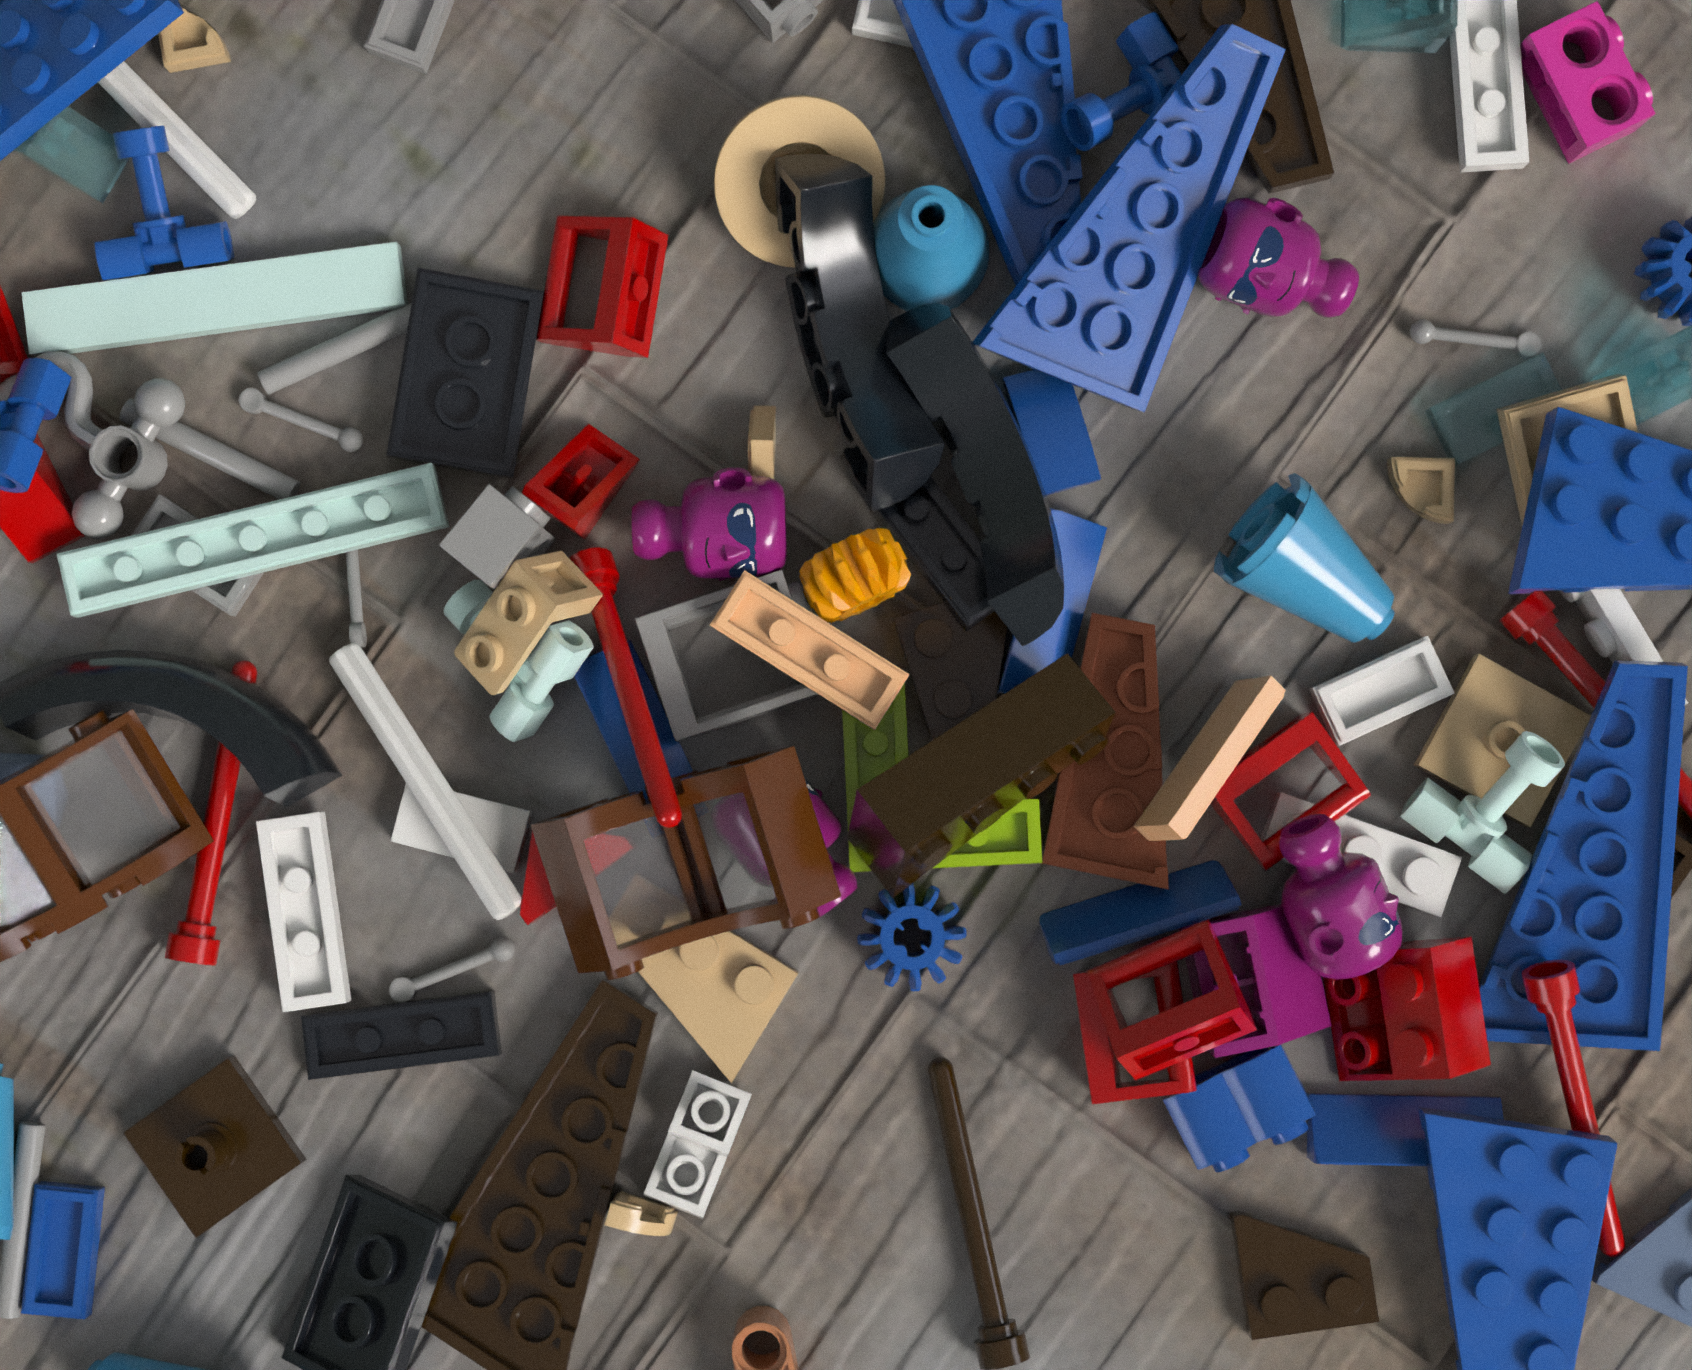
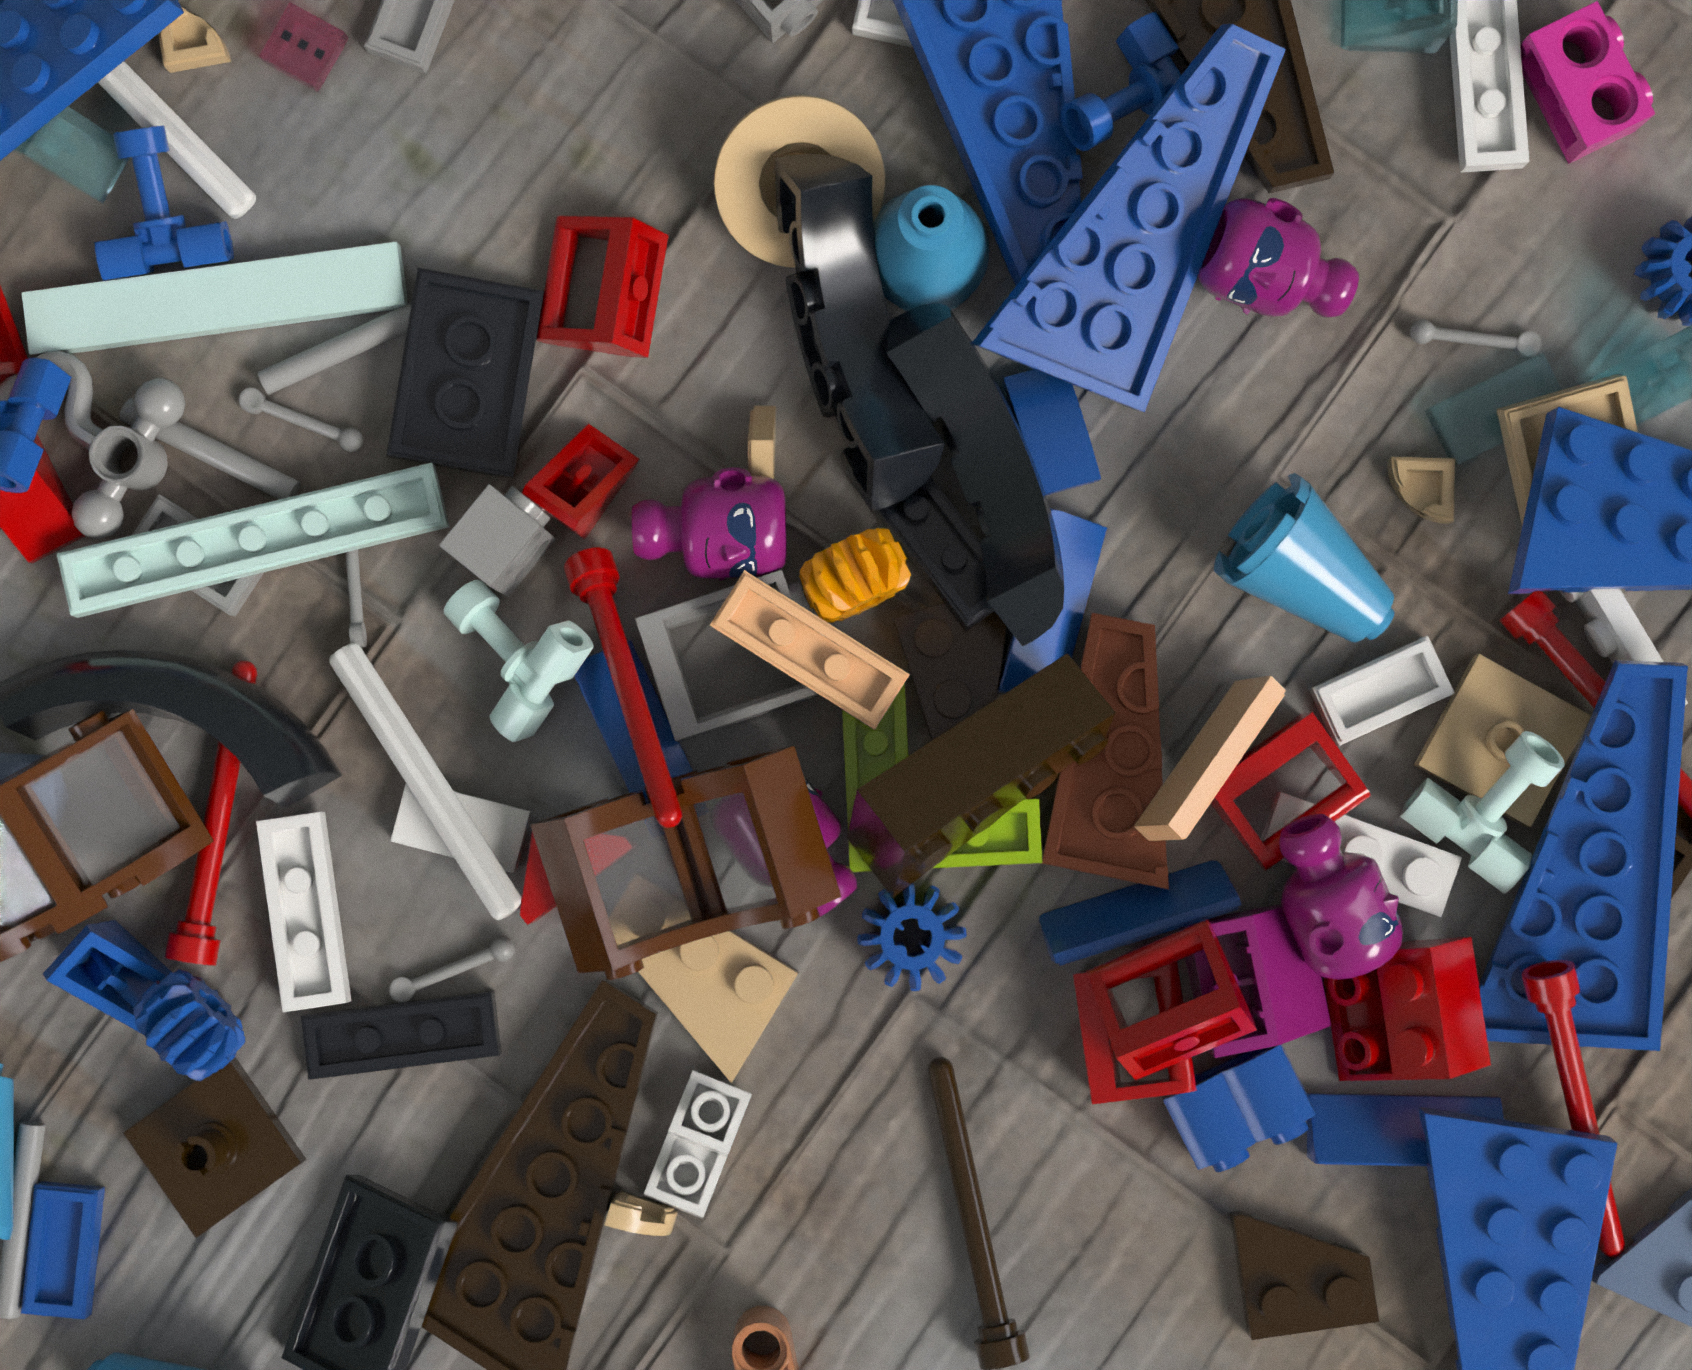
tan bracket [454,551,603,695] -> none
none -> blue slope [43,920,173,1034]
none -> blue gear [133,969,246,1081]
none -> clear pink tile [259,2,349,92]

